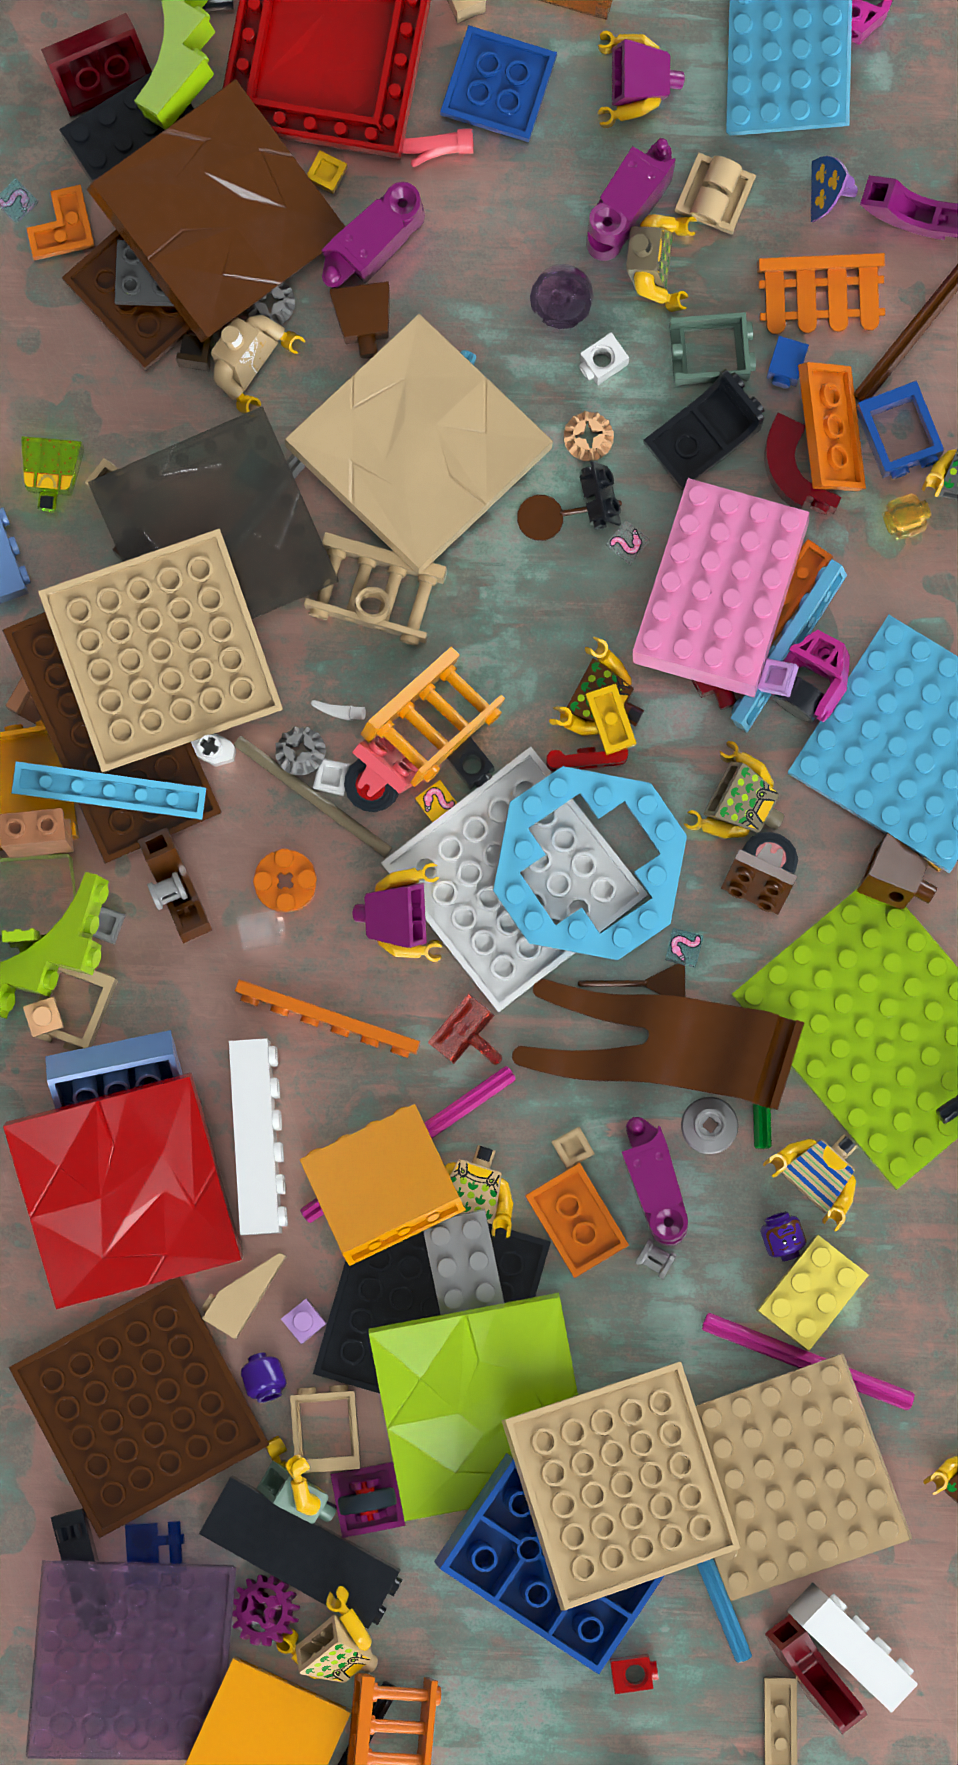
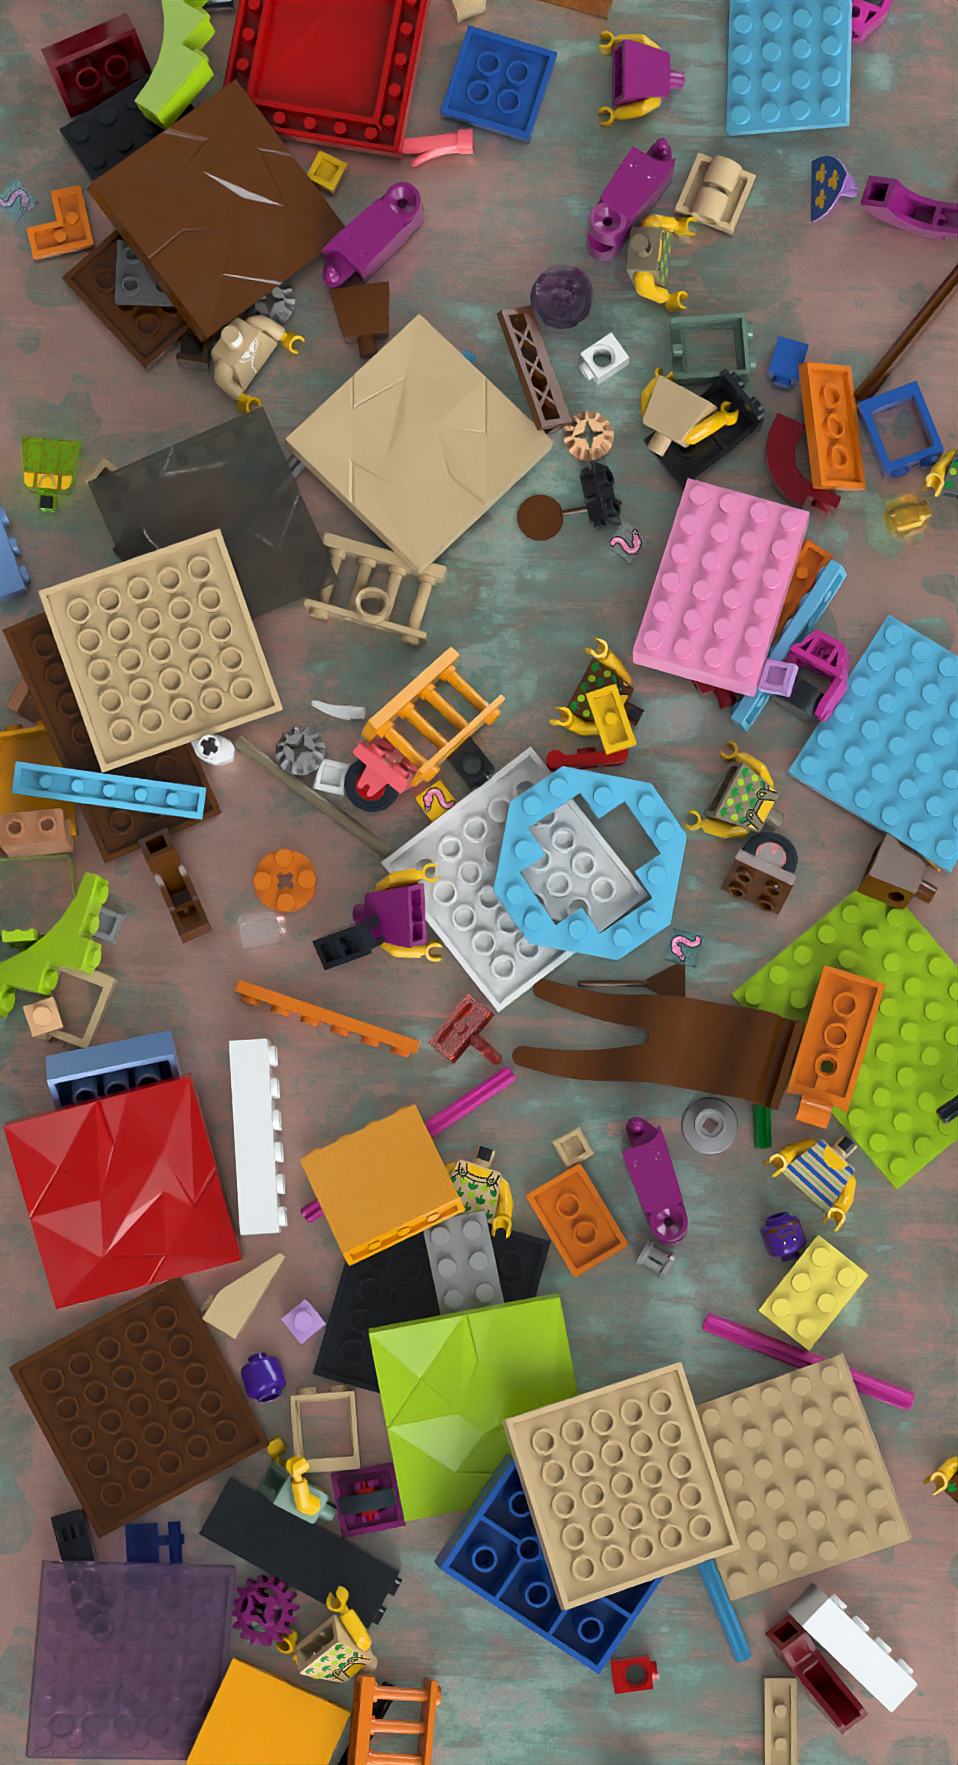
light grey bush [147,872,188,910] -> none
orange fence [757,253,885,335] -> none
none -> black hinge [312,915,385,970]
none -> reddish brown fence [497,305,572,435]
none -> tan torso [640,367,739,457]
none -> orange hinge [785,965,886,1129]

